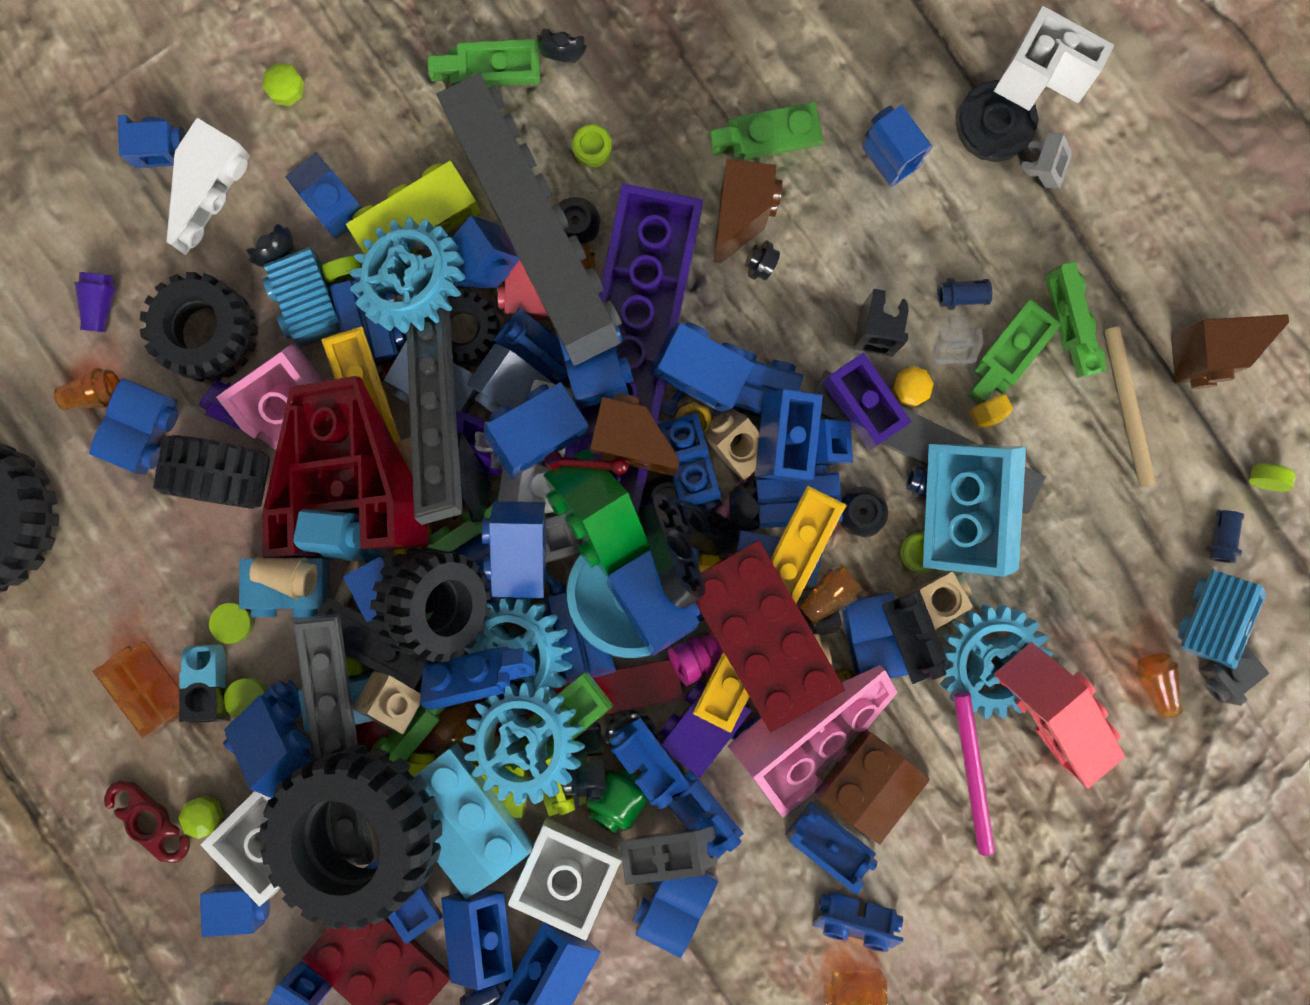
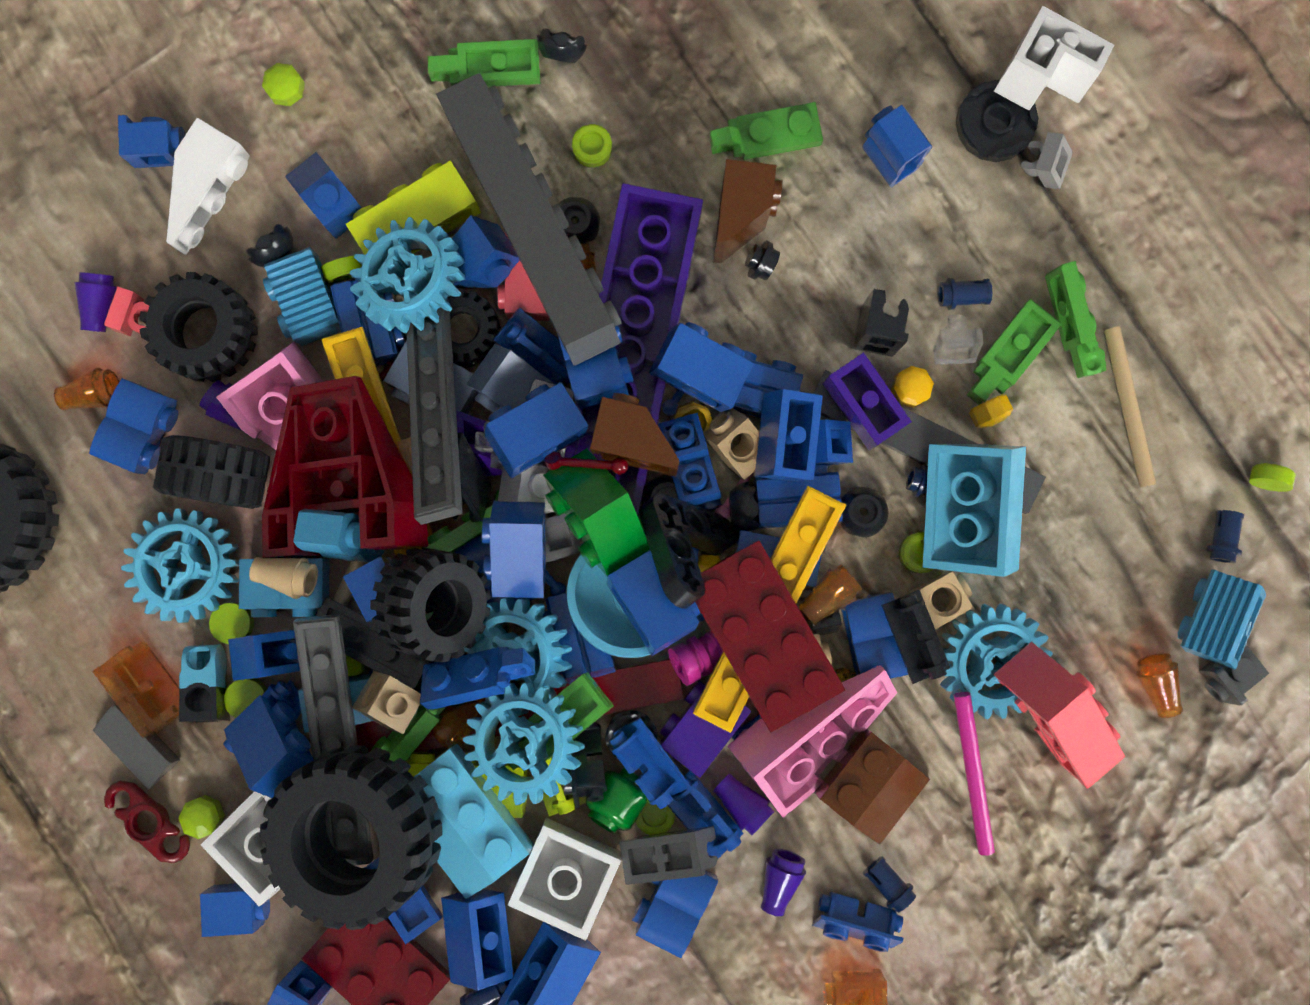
blue hinge [785,801,878,895] -> none
reddish brown slope [1171,314,1289,389] -> none
none -> dark grey slope [93,701,180,790]
none -> coral tile [104,286,149,337]
none -> medium azure gear [121,508,239,623]
none -> blue slope [228,630,300,681]
none -> lime tile [636,798,675,835]
none -> dark purple cone [713,773,775,836]
none -> dark purple cone [760,849,806,916]
none -> dark blue pin [863,856,916,913]

